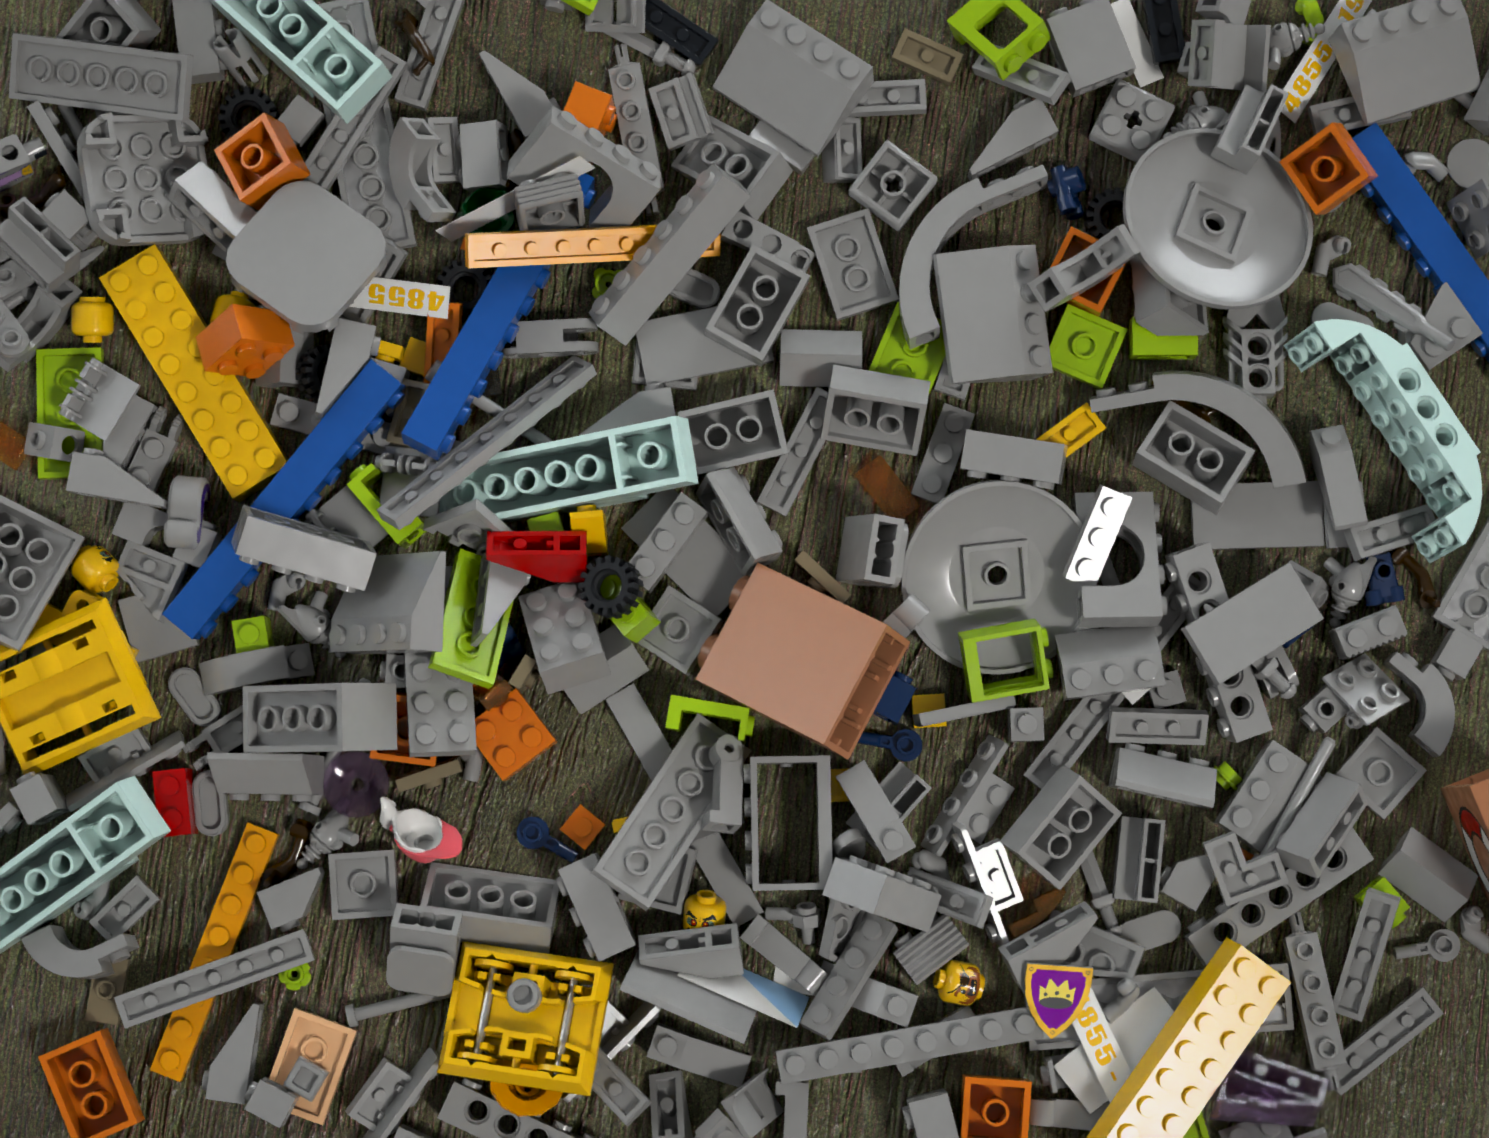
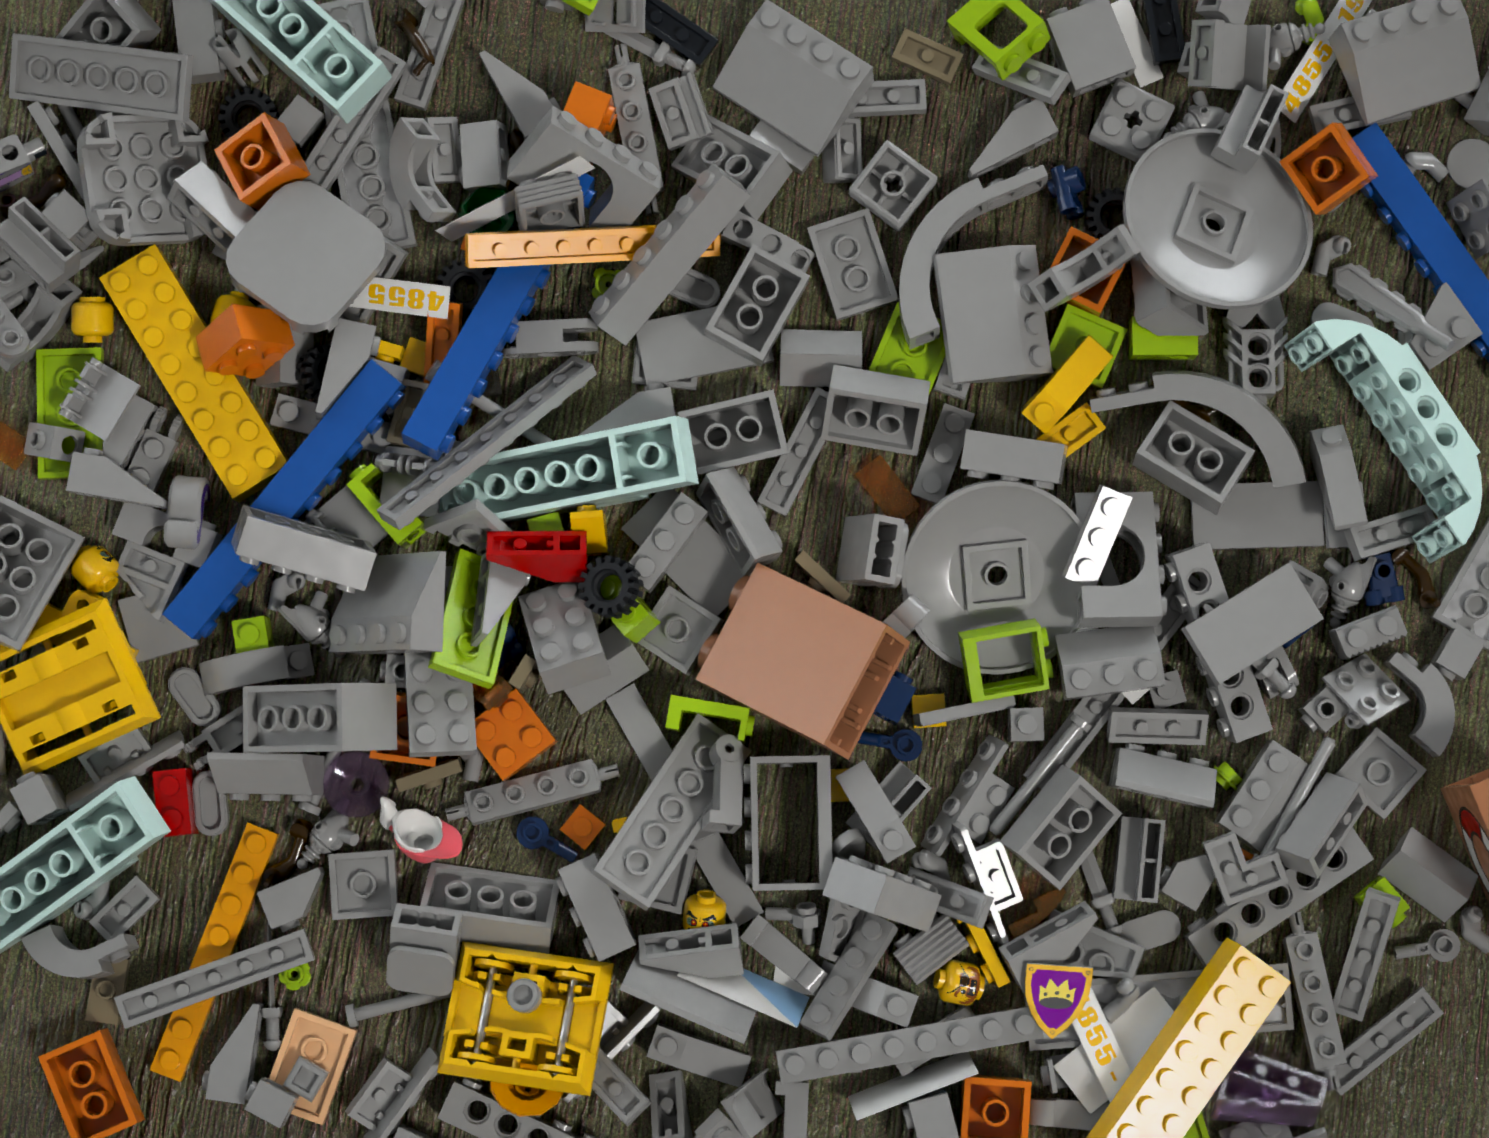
none -> light grey sword [261,923,283,1051]
none -> light grey plate [445,759,620,826]
none -> white sticker [848,1052,979,1120]
none -> yellow plate [956,919,1010,988]
none -> light grey bar [989,712,1092,835]
none -> yellow slope [1021,335,1113,435]

